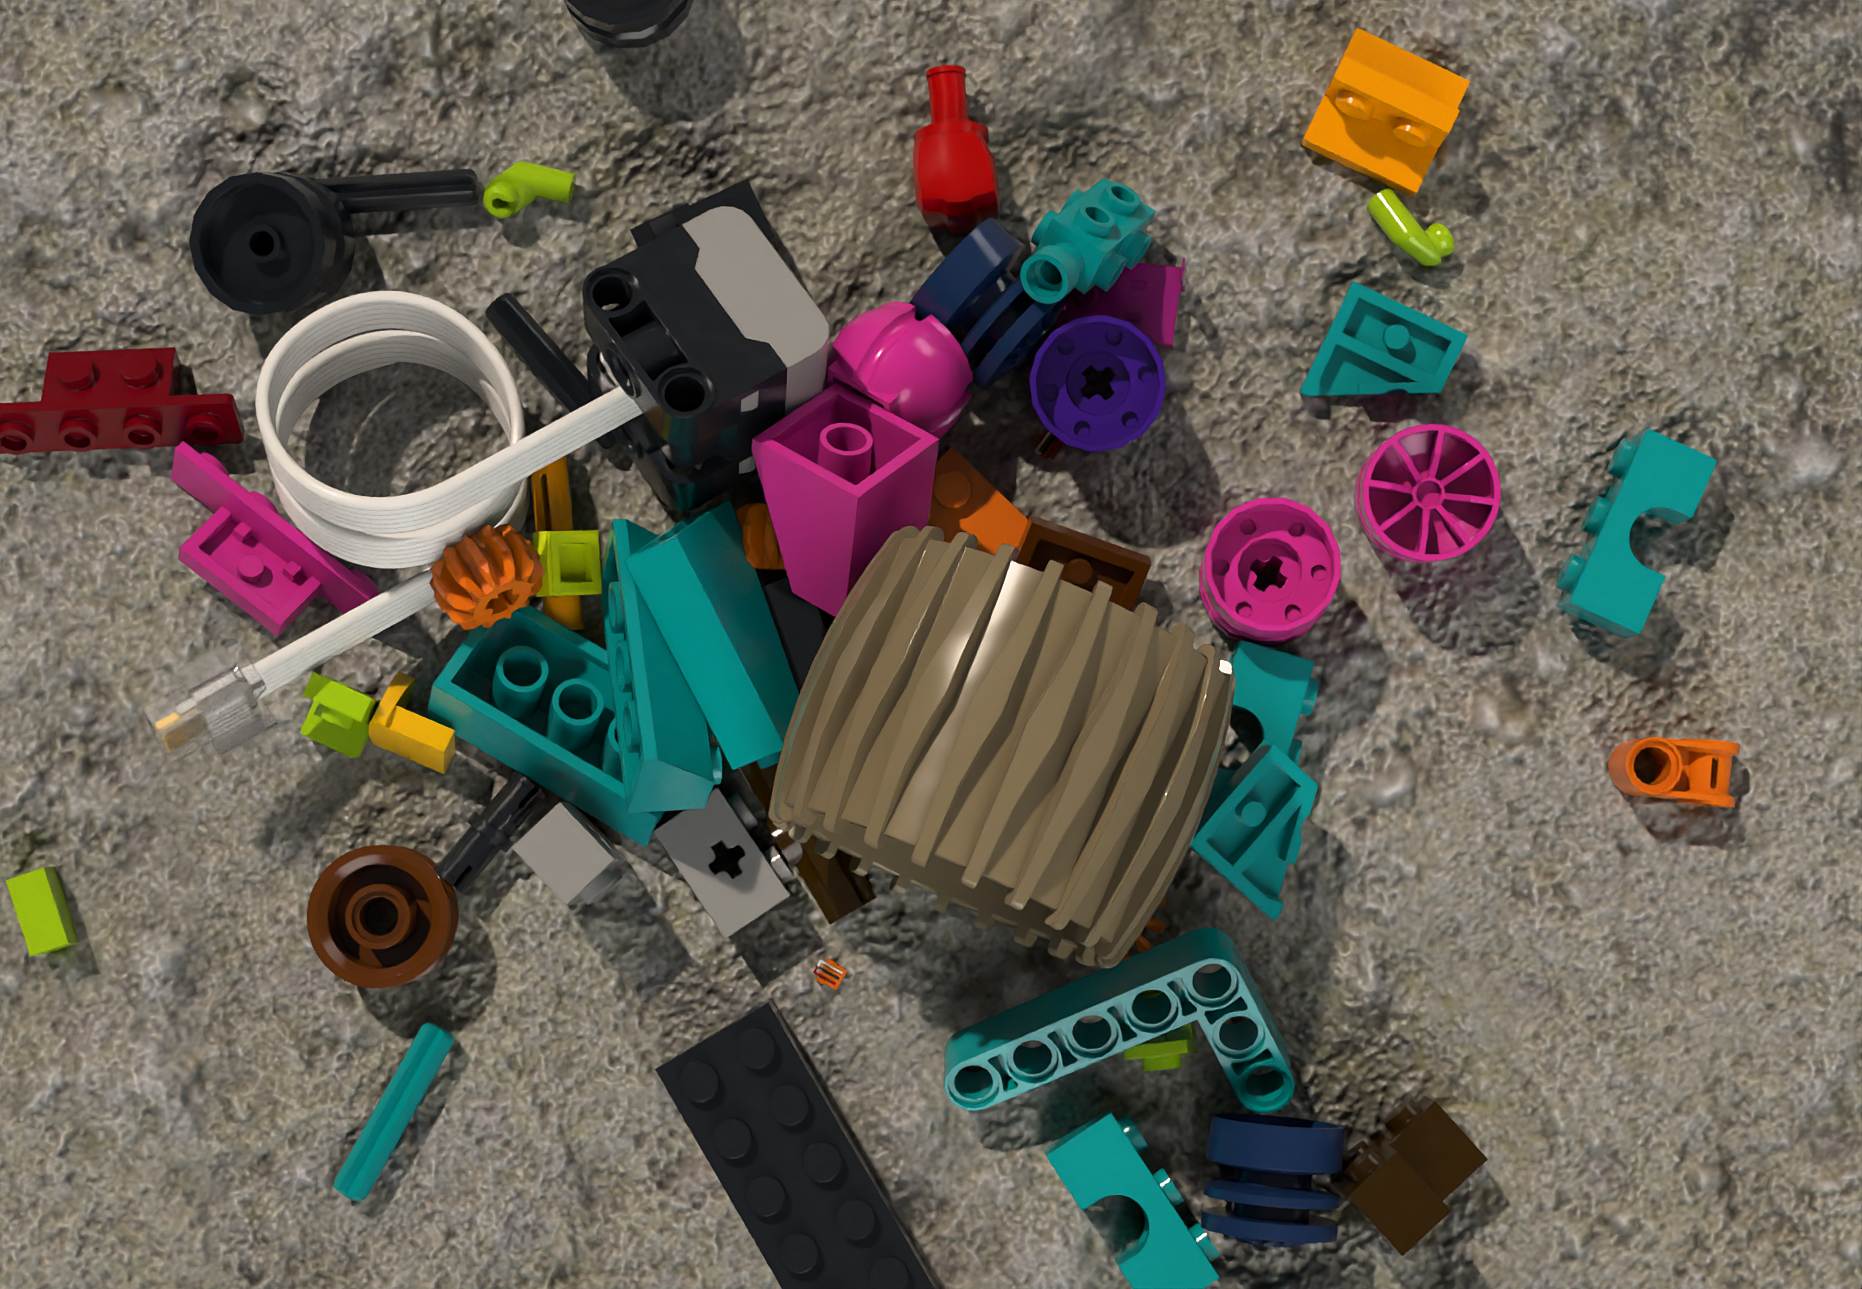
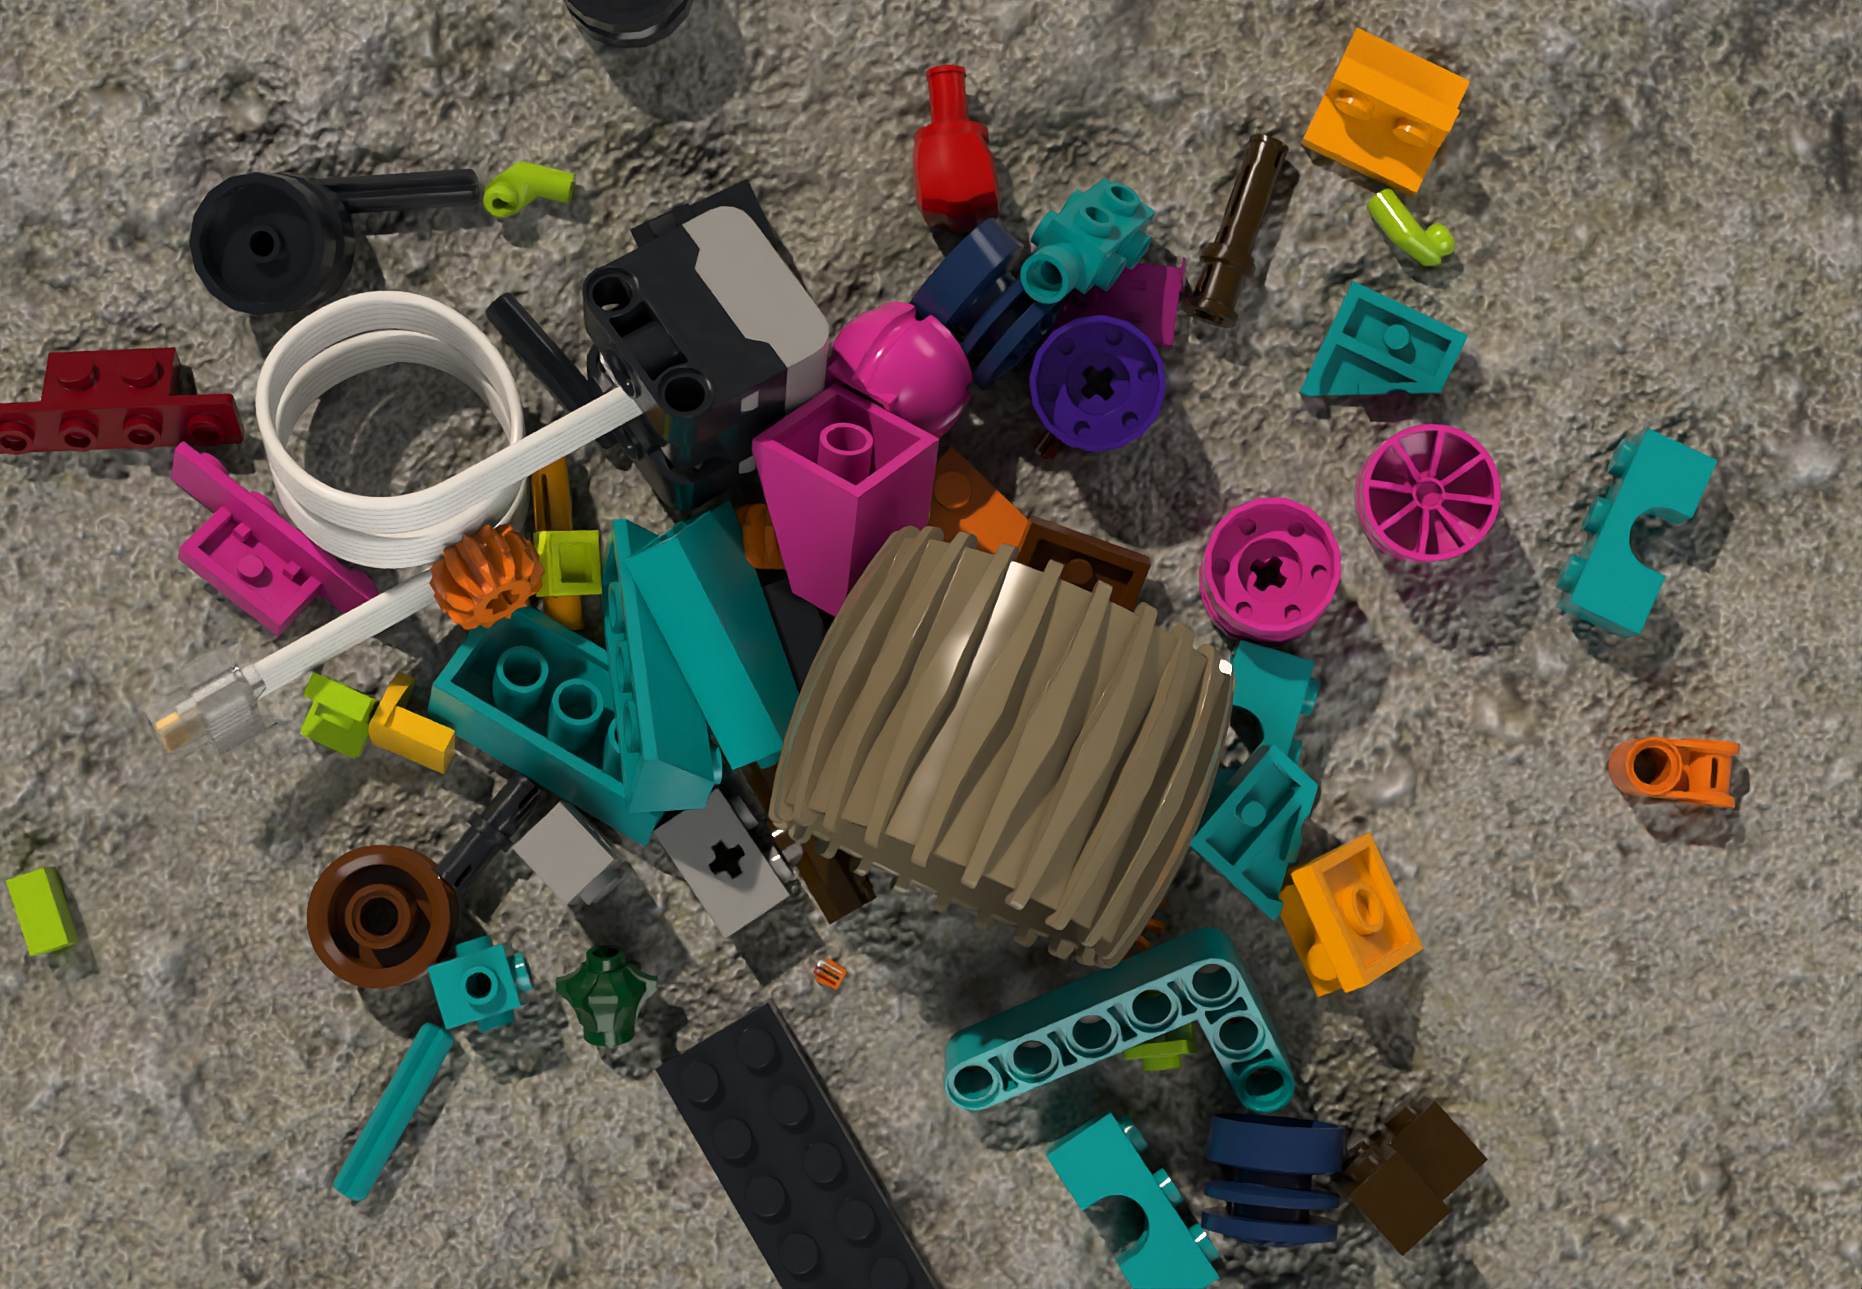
none -> teal brick [427,934,534,1033]
none -> dark green rock [555,945,658,1047]
none -> dark brown pin [1182,134,1289,328]
none -> light orange bracket [1278,832,1424,997]

